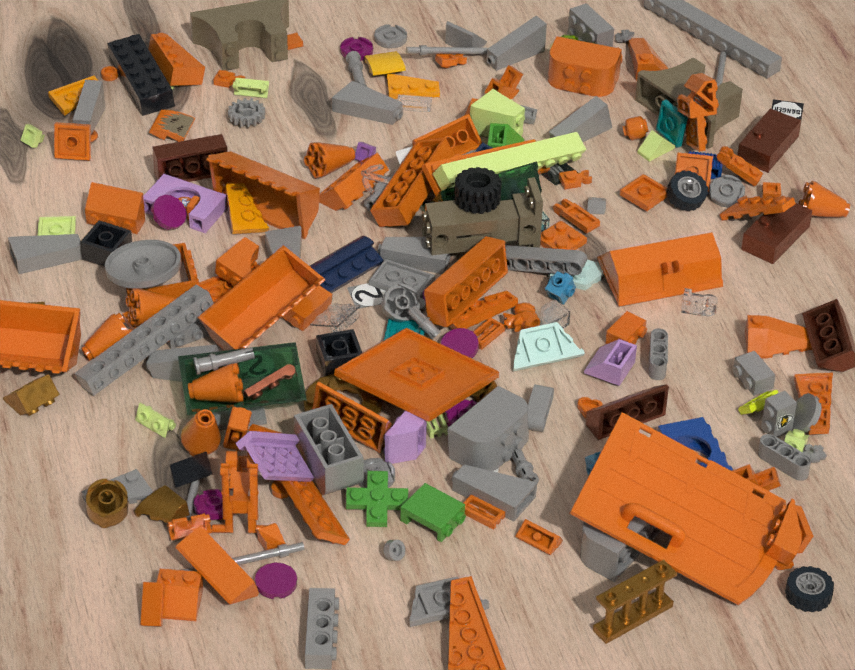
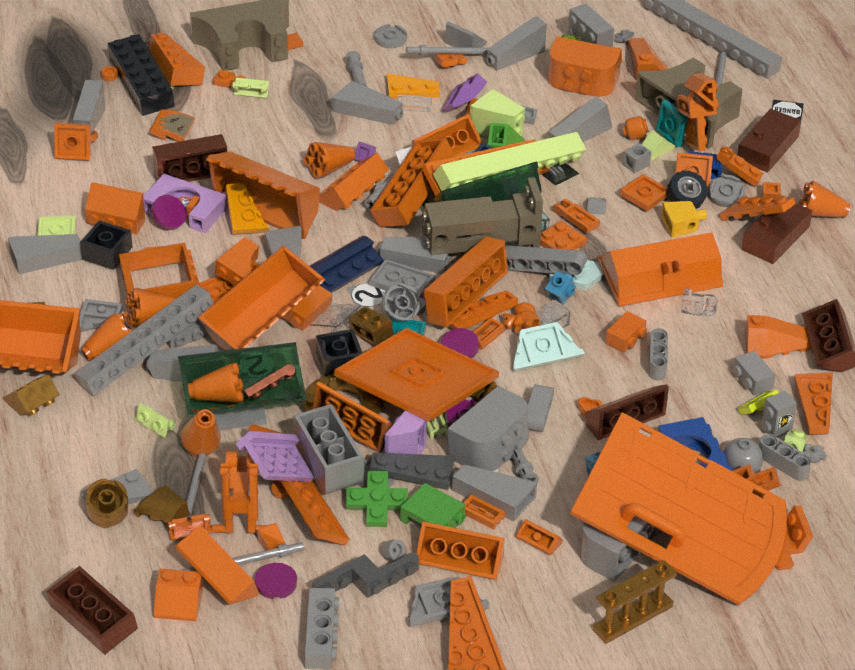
yellowish green tile [21,124,45,148] -> none
light orange wing [48,76,99,116] -> none
light grey dish [105,240,182,288] -> none
orange slope [140,582,165,627] -> none
black sticker [170,451,213,488] -> none
light grey pin [193,347,255,375] -> none
magenta tile [193,489,232,520] -> none
orange brick [223,407,252,451] -> none
light grey gear [228,98,266,127] -> none
magenta tile [340,37,373,61] -> none
clear piece [361,164,392,195] -> none
yellow slope [364,51,406,76] -> none
light grey axle [407,306,441,340] -> none
black tyre [454,167,502,214] -> none
orange brick [484,65,523,99] -> none
orange plate [559,170,592,190] -> none
lavender slope [584,339,637,386] -> none
orange slope [766,499,802,566] -> none
black wheel [785,566,834,612] -> none
light grey tile [793,393,822,432] -> none
none -> copper brick [46,566,138,655]
none -> light grey wing [80,299,123,332]
none -> dark grey bracket [312,551,419,598]
none -> pearl gold brick [348,306,394,346]
none -> dark grey wing [369,452,455,490]
none -> orange slope [416,521,505,580]
none -> medium lavender slope [442,73,487,112]
none -> light grey brick [623,143,651,173]
none -> yellow torso [661,201,707,238]
none -> light grey cylinder [724,438,763,474]

